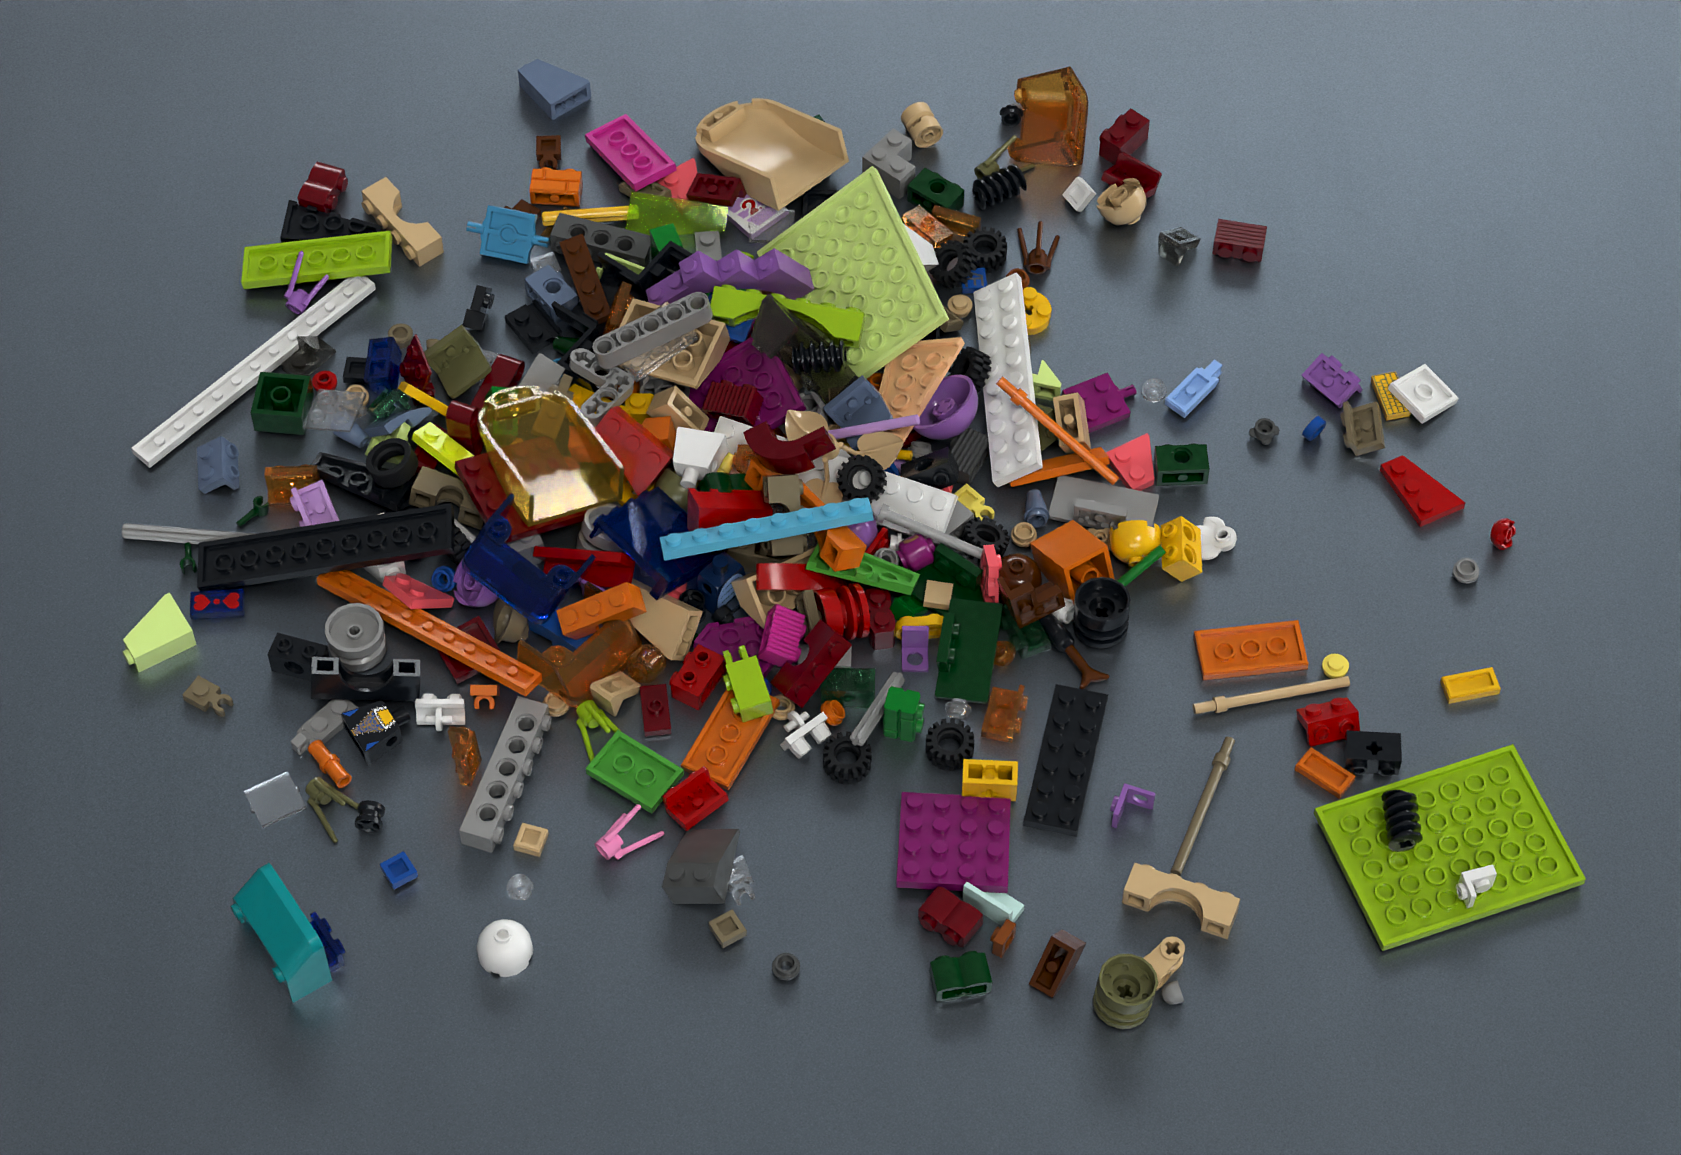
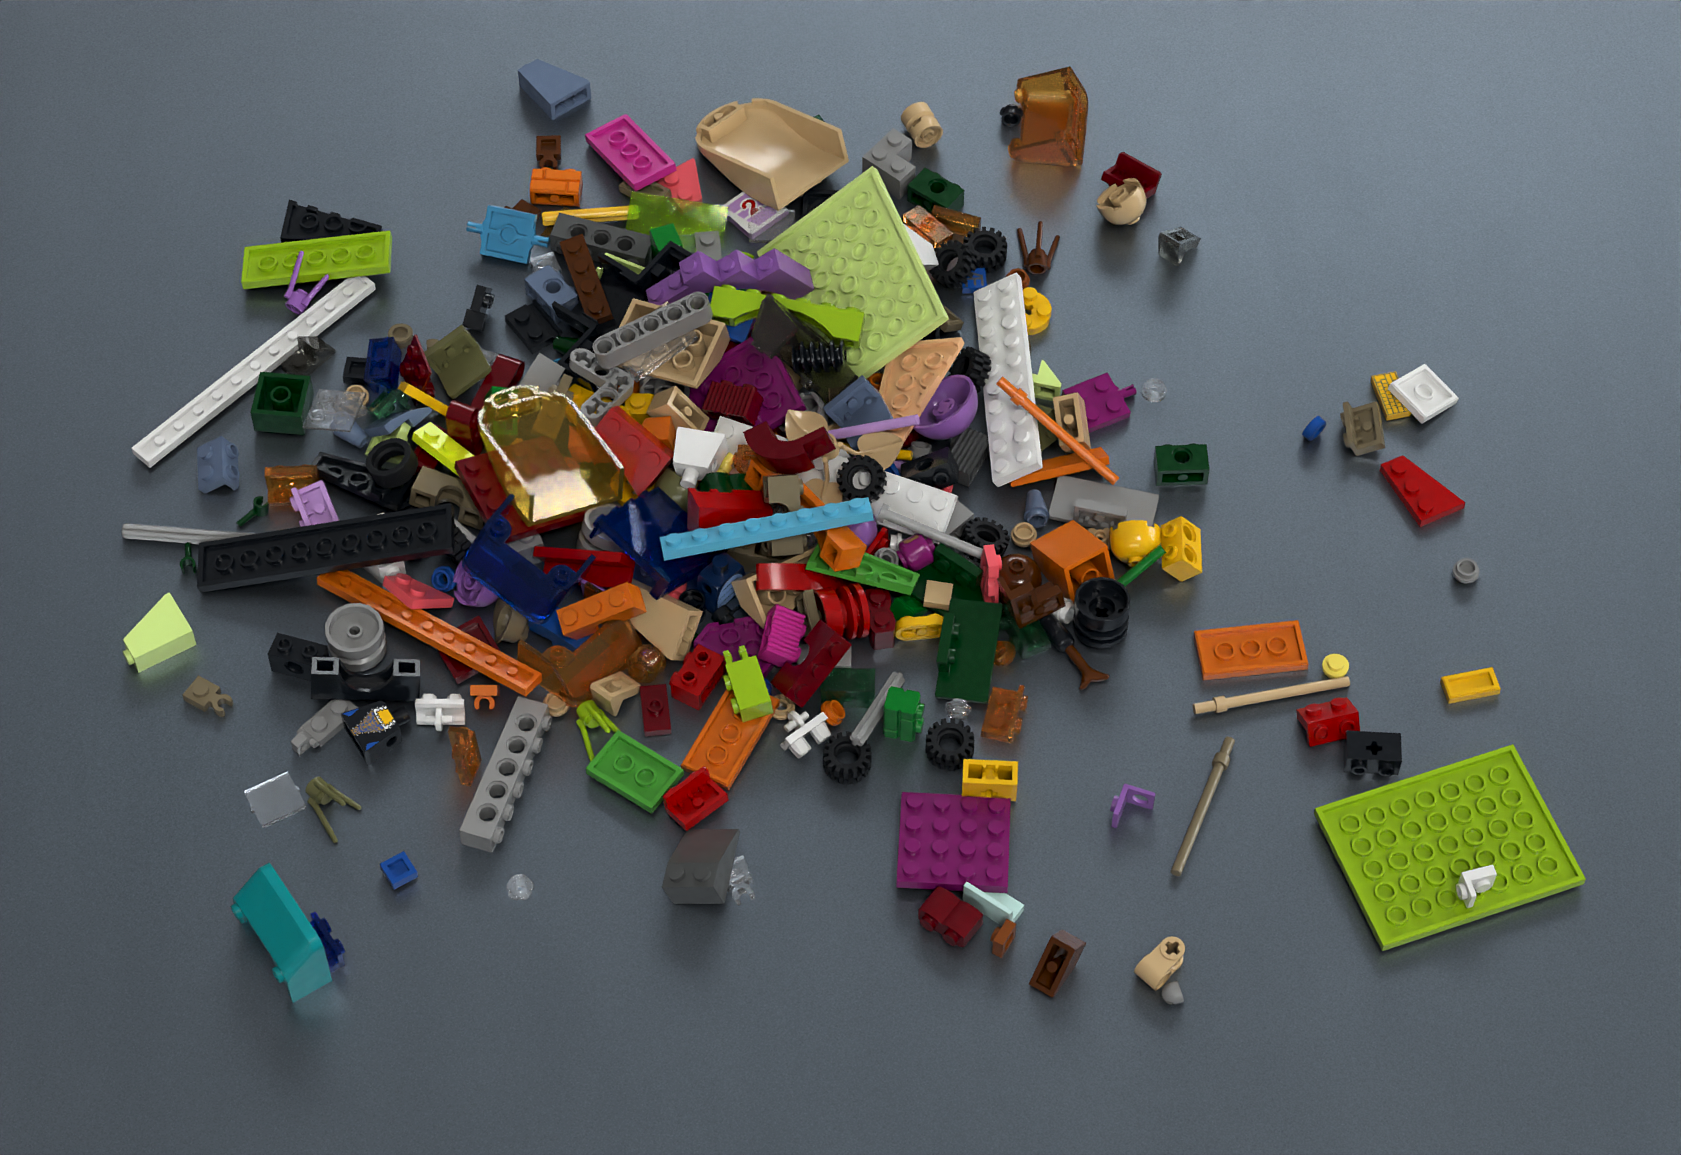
clear blue tile [190,589,245,619] -> none
dark red brick [297,161,348,214] -> none
orange pin [308,740,352,788] -> none
red plate [312,371,338,395] -> none
black wheel [355,800,385,833] -> none
tan arch [361,177,444,267] -> none
white cylinder [477,919,533,977] -> none
tan tile [513,823,549,857] -> none
bright pink plant [594,804,665,860] -> none
clear orange bracket [603,281,633,335] -> none
dark red bracket [686,173,747,207] -> none
dark tan plate [708,909,747,948] -> none
dark grey plate [772,953,800,980] -> none
medium lavender bracket [901,626,929,672] -> none
dark green brick [929,951,993,1001] -> none
tan plate [948,294,973,318] -> none
light yellow plate [954,483,995,521] -> none
black piece [972,164,1027,210] -> none
olive plant [974,135,1035,179] -> none
black plate [1023,684,1108,837] -> none
white plate [1062,177,1096,212] -> none
olive wheel [1092,954,1158,1029] -> none
dark red brick [1099,108,1150,165] -> none
coral wing [1106,433,1154,491] -> none
tan arch [1122,863,1240,939] -> none
light blue hinge [1165,359,1222,418] -> none
white plate [1197,517,1237,560] -> none
dark red brick [1213,218,1267,262] -> none
dark grey plate [1249,418,1280,445] -> none
orange tile [1295,747,1356,799] -> none
medium lavender bracket [1302,353,1363,408] -> none
black piece [1381,790,1423,852] -> none
red plate [1490,518,1516,550] -> none

